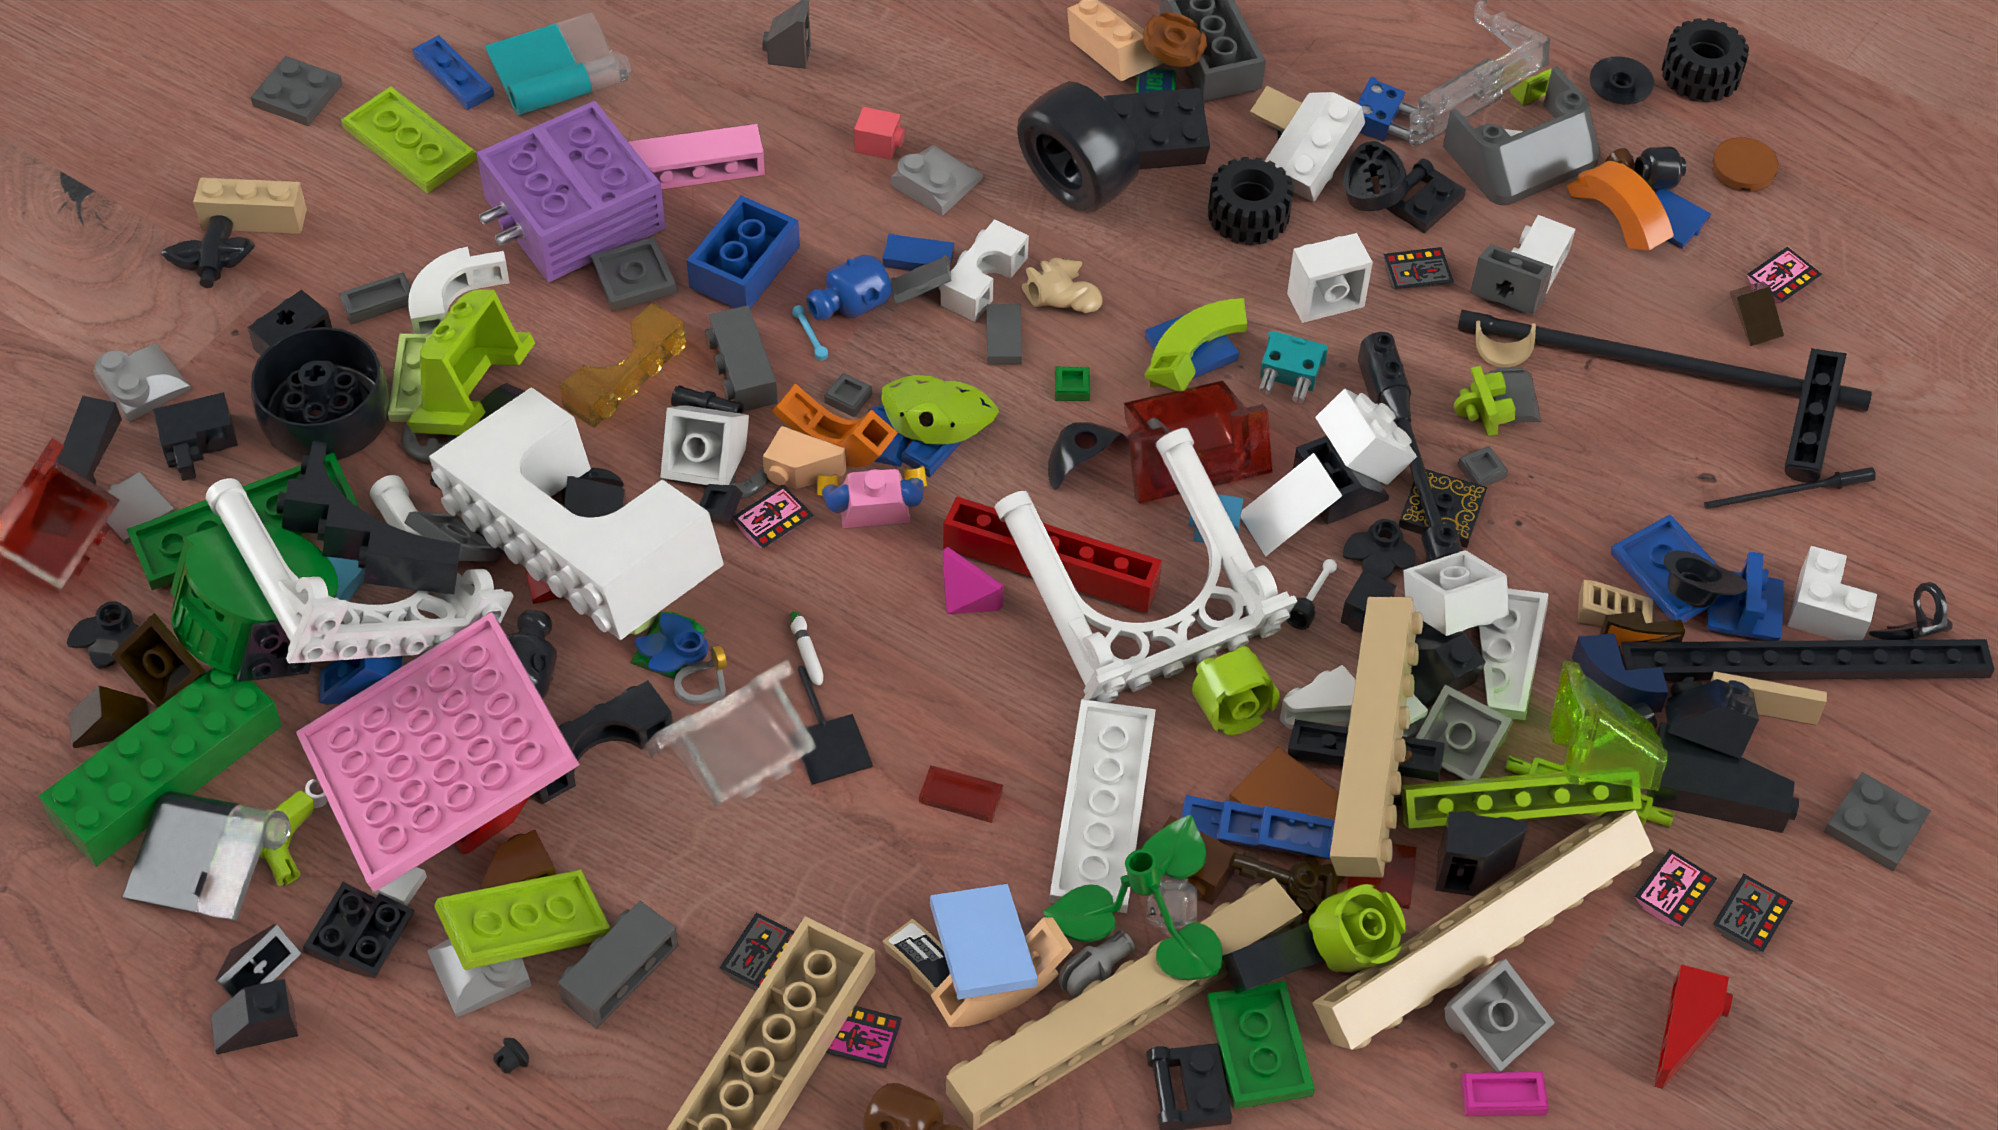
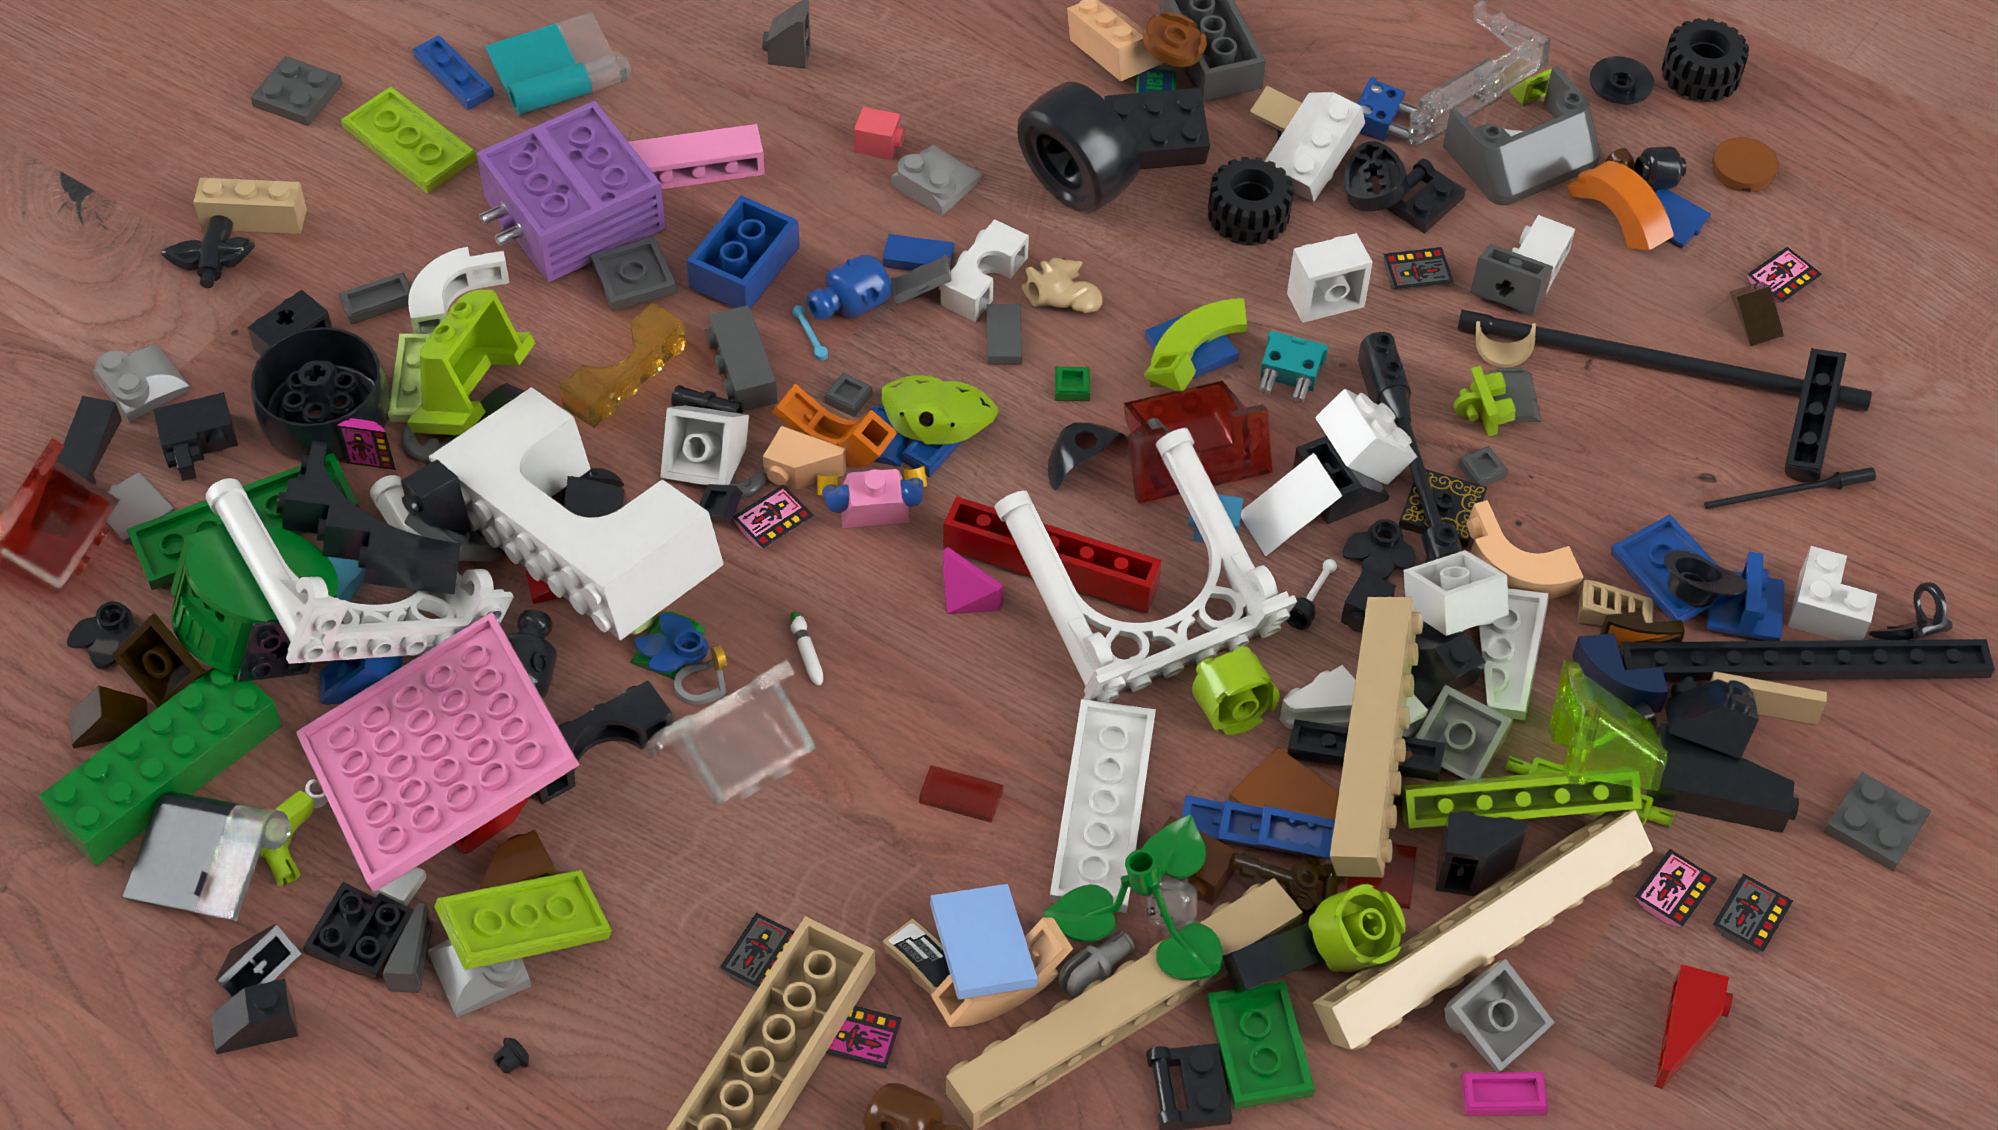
dark grey brick [558,900,678,1029] -> none
black piece [792,666,873,785] -> none
none -> piece [336,418,396,470]
none -> dark grey slope [383,903,433,993]
none -> black slope [401,459,472,533]
none -> light nougat arch [1467,500,1584,599]

